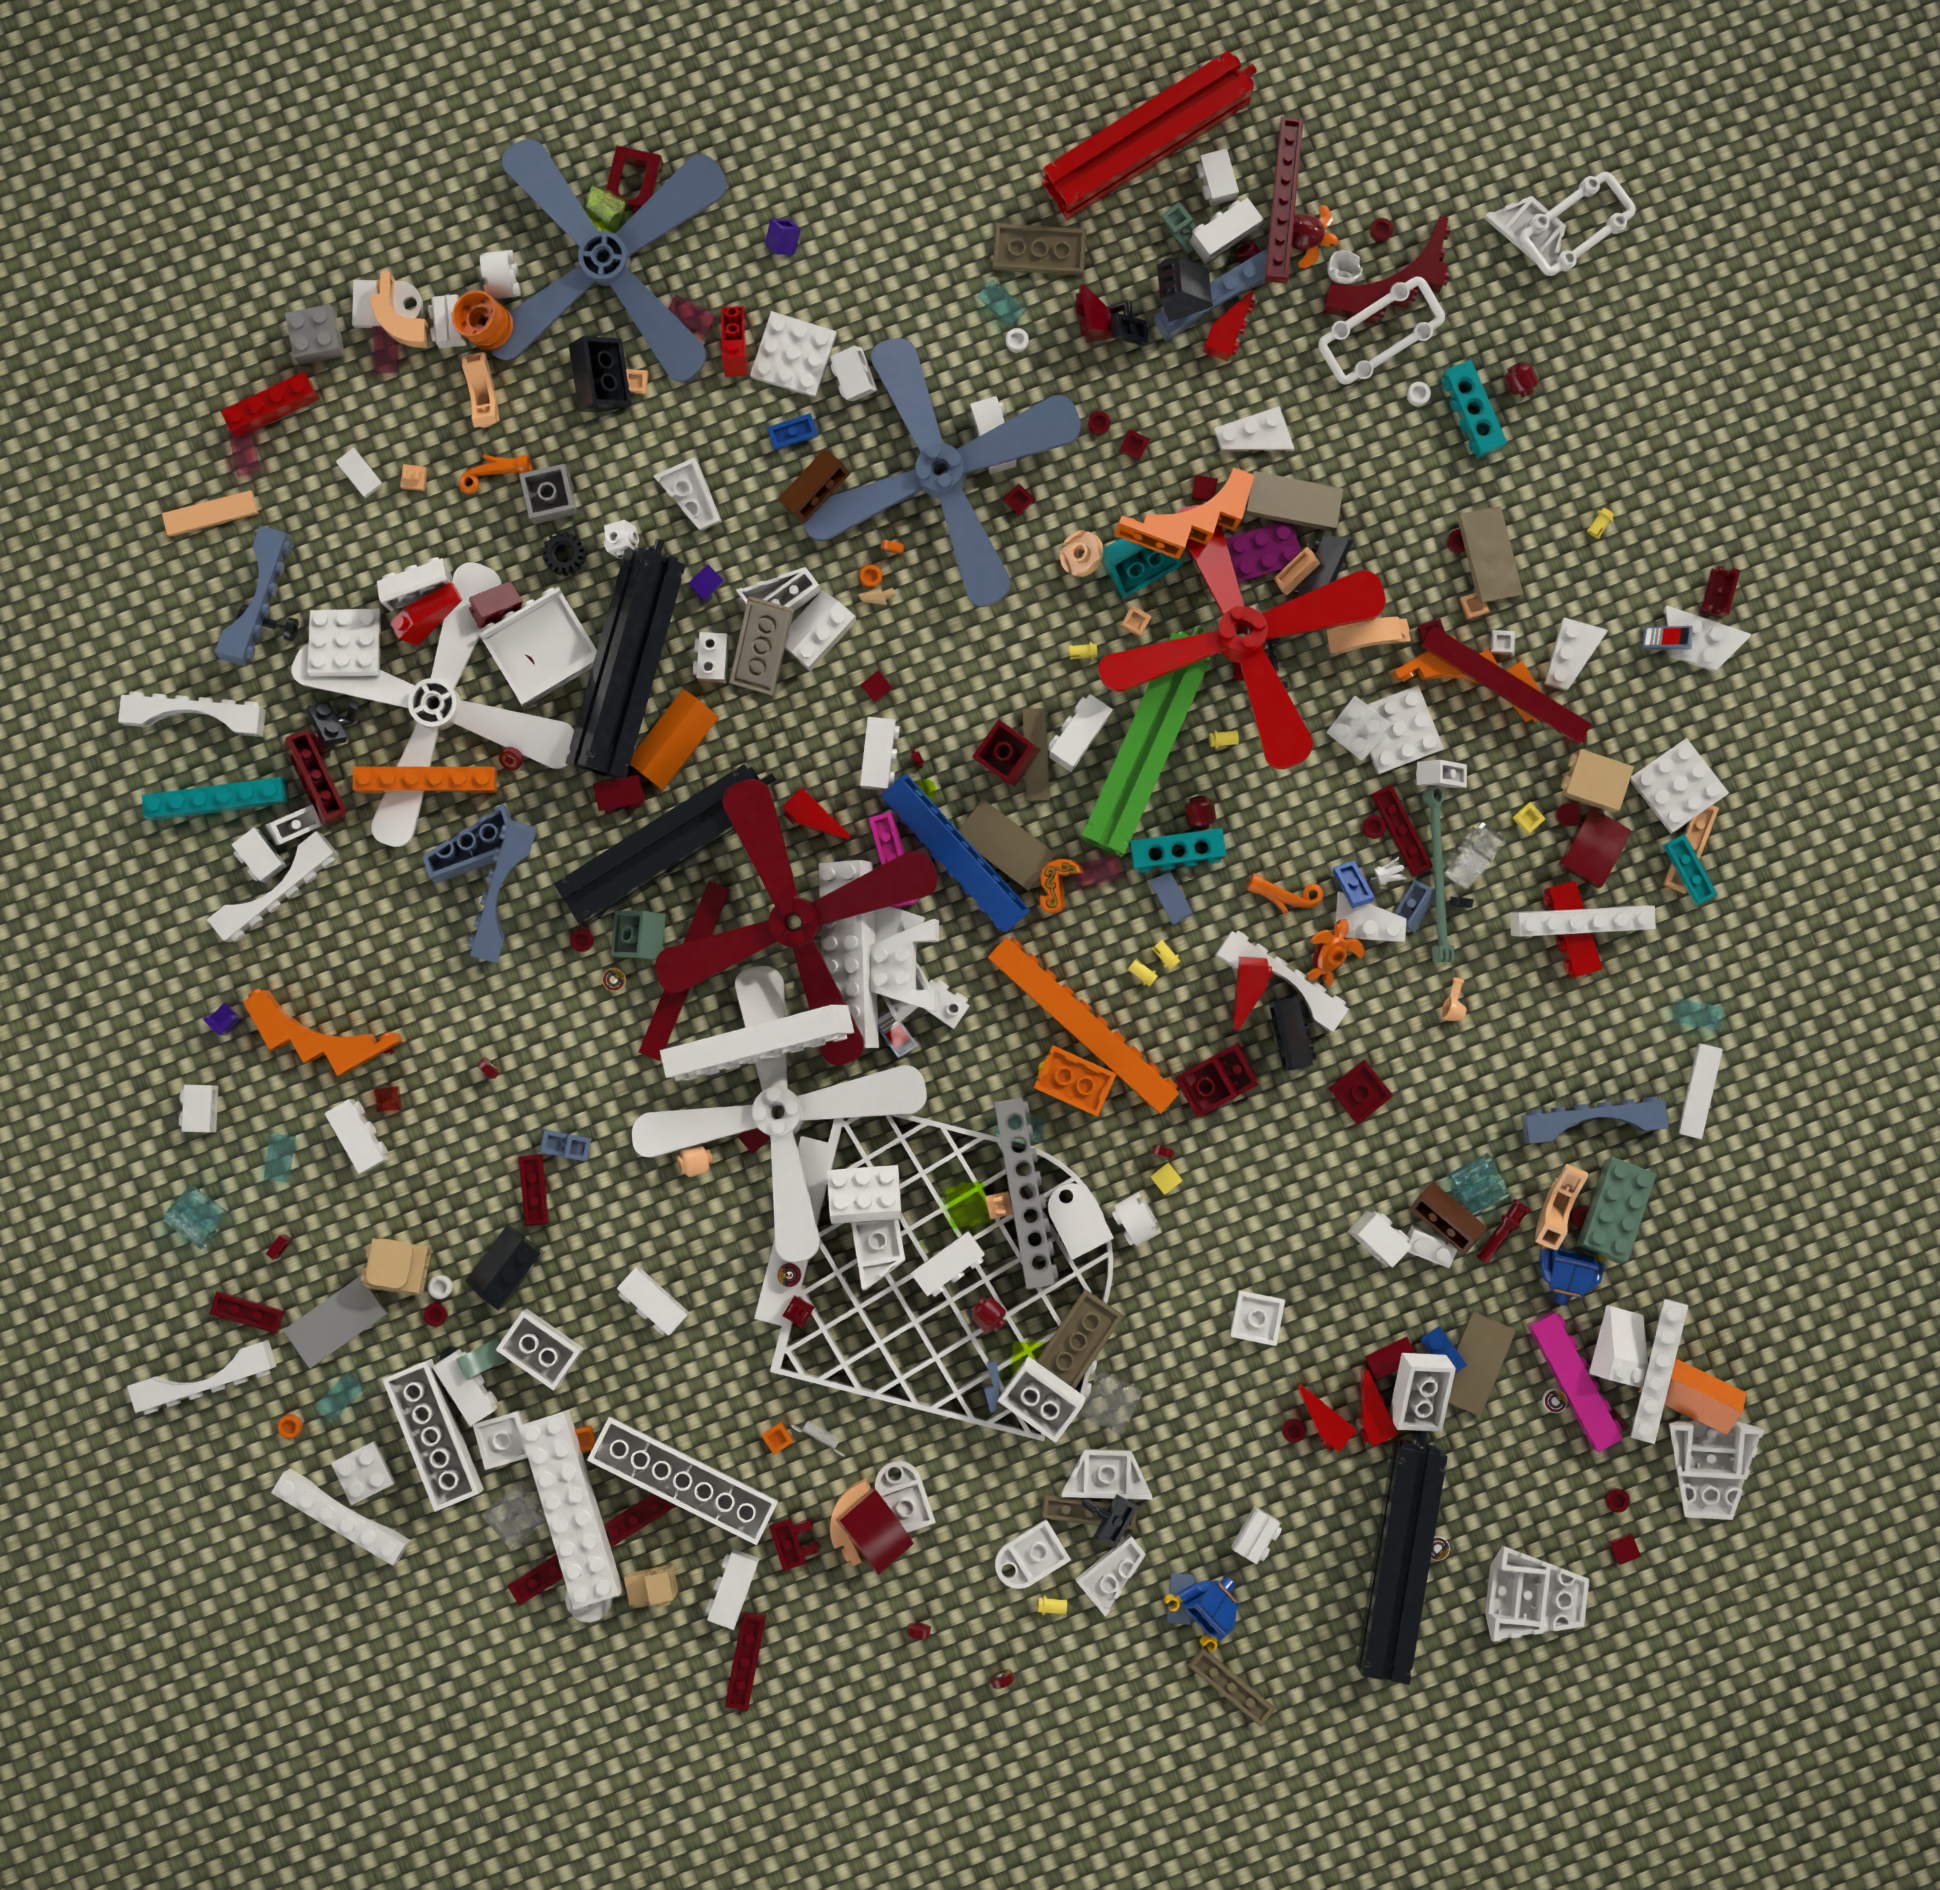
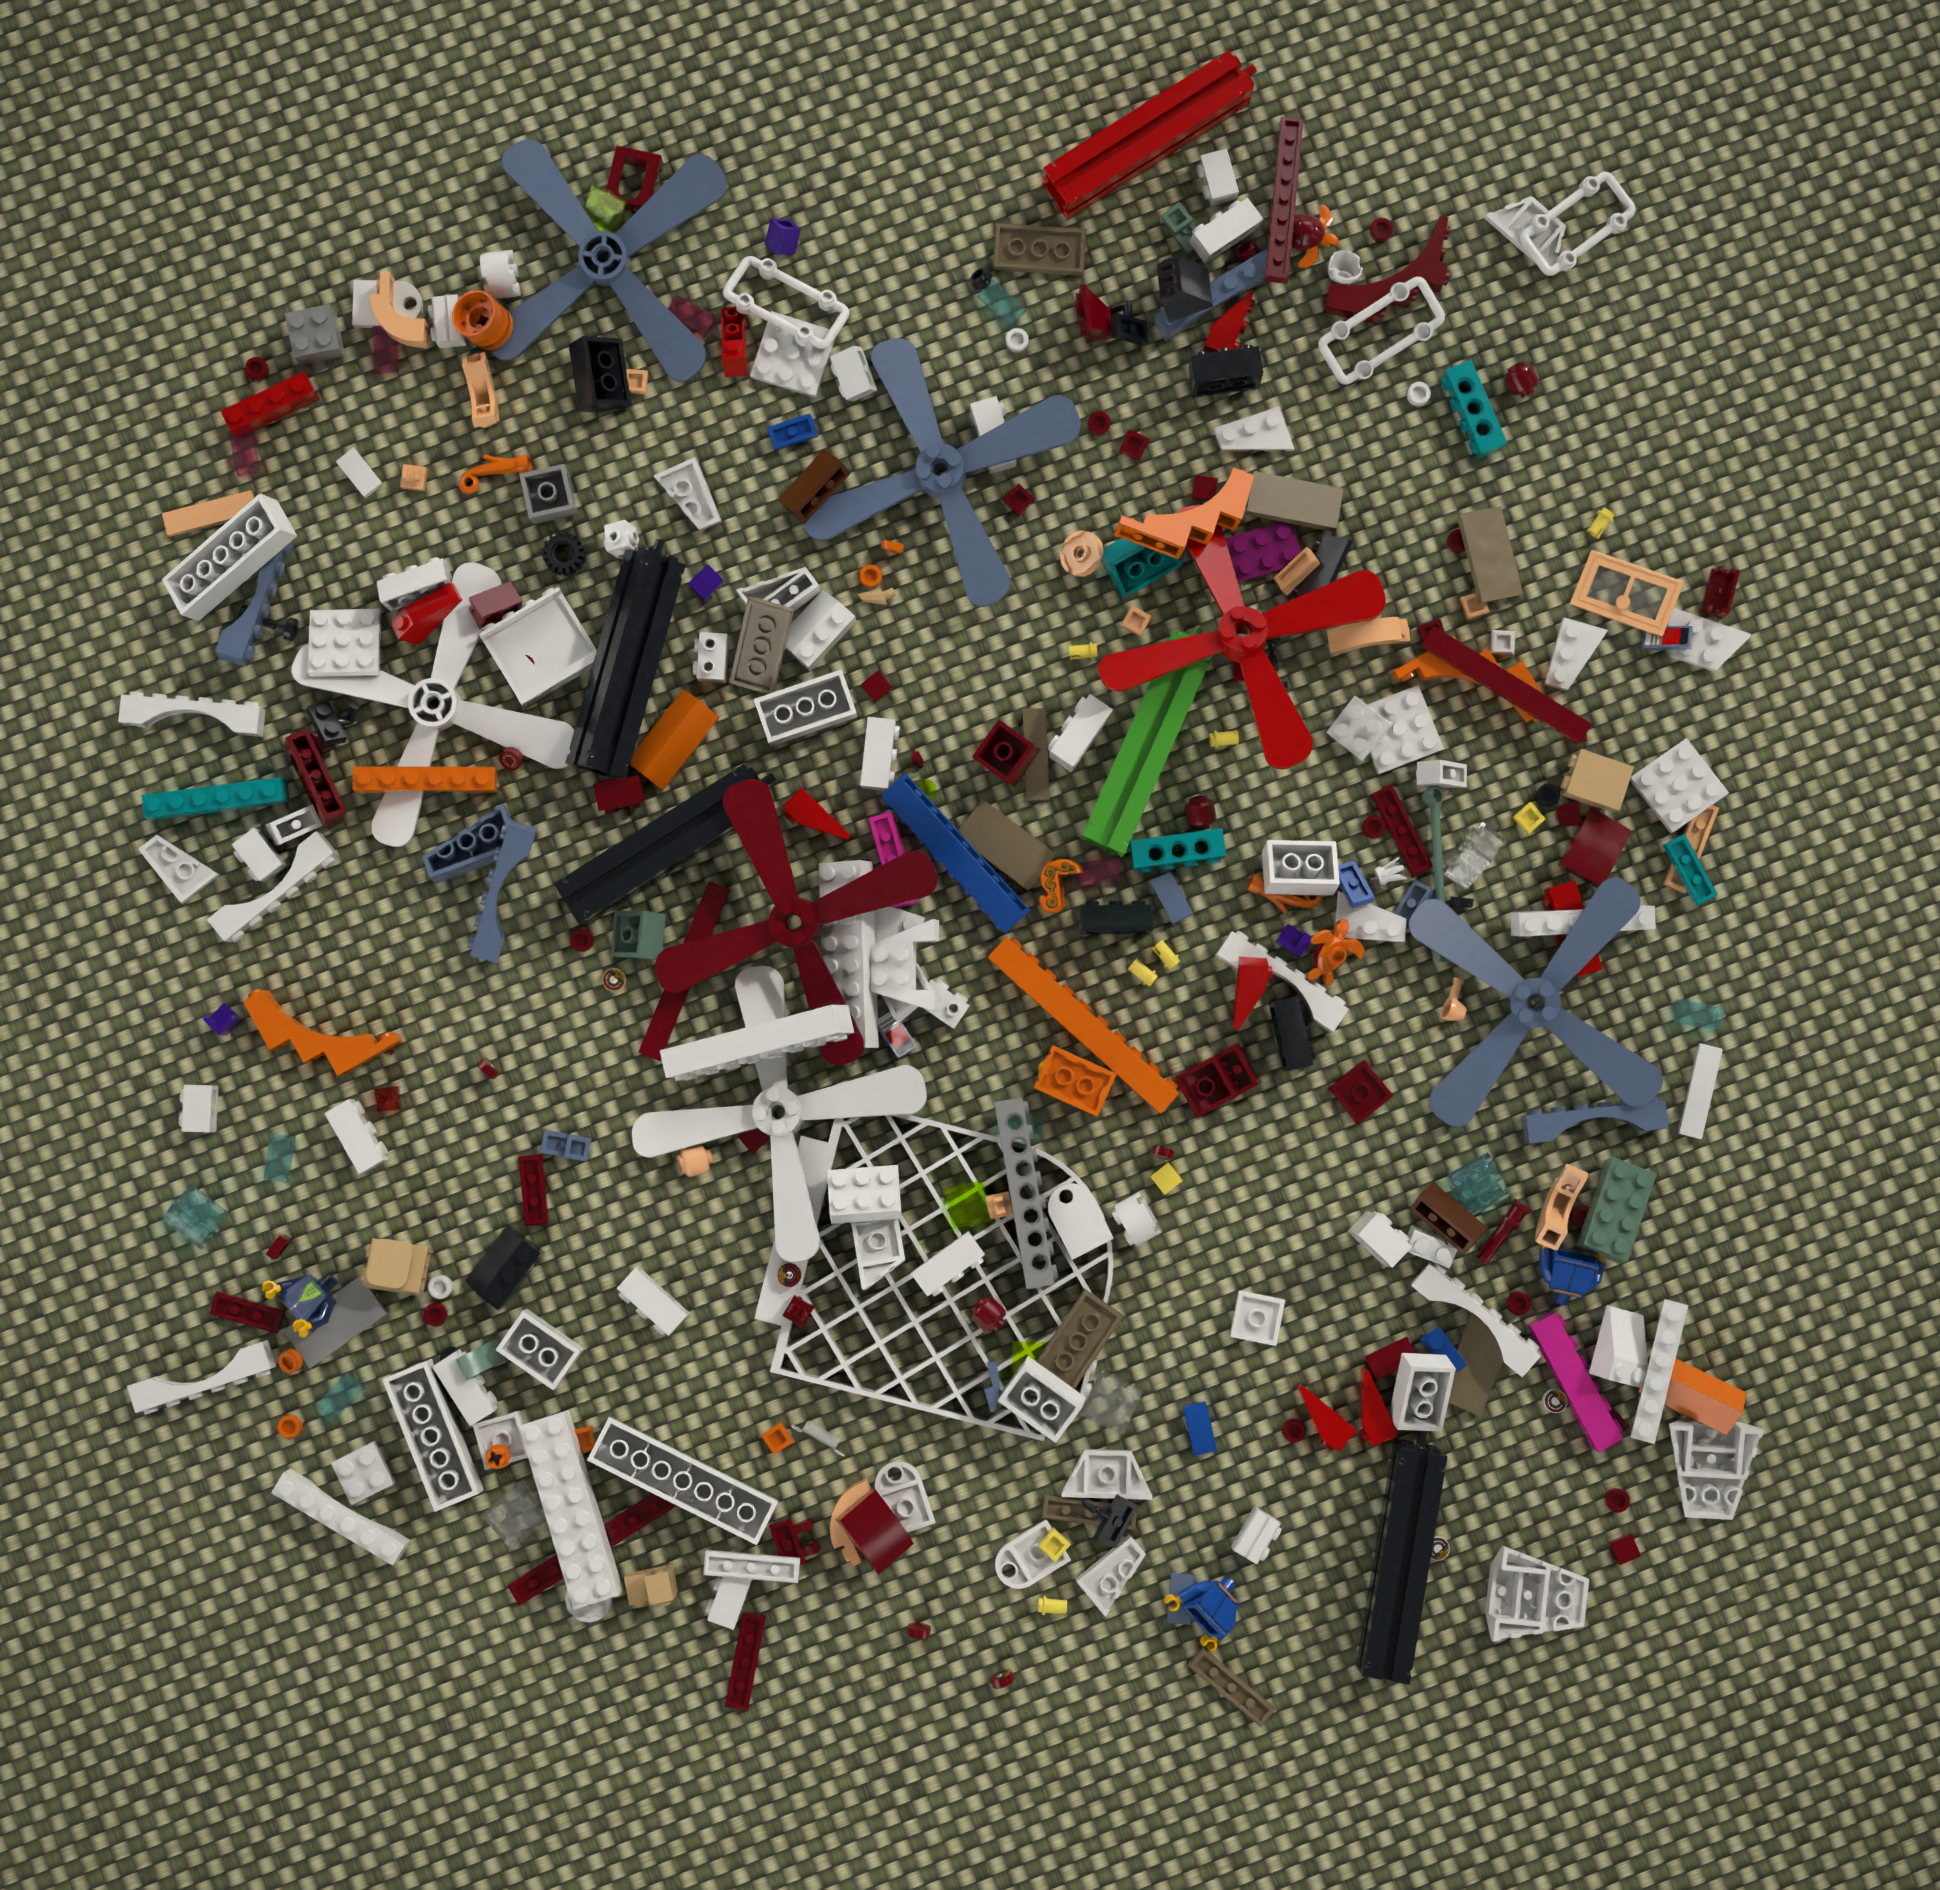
none -> white wing [138,835,220,904]
none -> white brick [162,494,297,621]
none -> dark red tile [244,357,269,381]
none -> torso [262,1273,339,1338]
none -> orange tile [278,1349,303,1374]
none -> orange bush [486,1444,511,1468]
none -> white tile [703,1550,800,1583]
none -> white bar [723,256,850,349]
none -> white brick [754,669,858,747]
none -> black plate [970,268,992,290]
none -> light yellow tile [1038,1527,1071,1562]
none -> black slope [1080,900,1153,935]
none -> blue slope [1183,1401,1217,1456]
none -> black slope [1189,345,1263,398]
none -> white brick [1262,840,1340,895]
none -> dark purple panel [1275,924,1312,958]
none -> sand blue piece [1409,878,1663,1127]
none -> white arch [1411,1261,1541,1378]
none -> dark red tile [1506,1291,1531,1315]
none -> black tile [1536,783,1560,807]
none -> light nougat door [1570,550,1684,637]

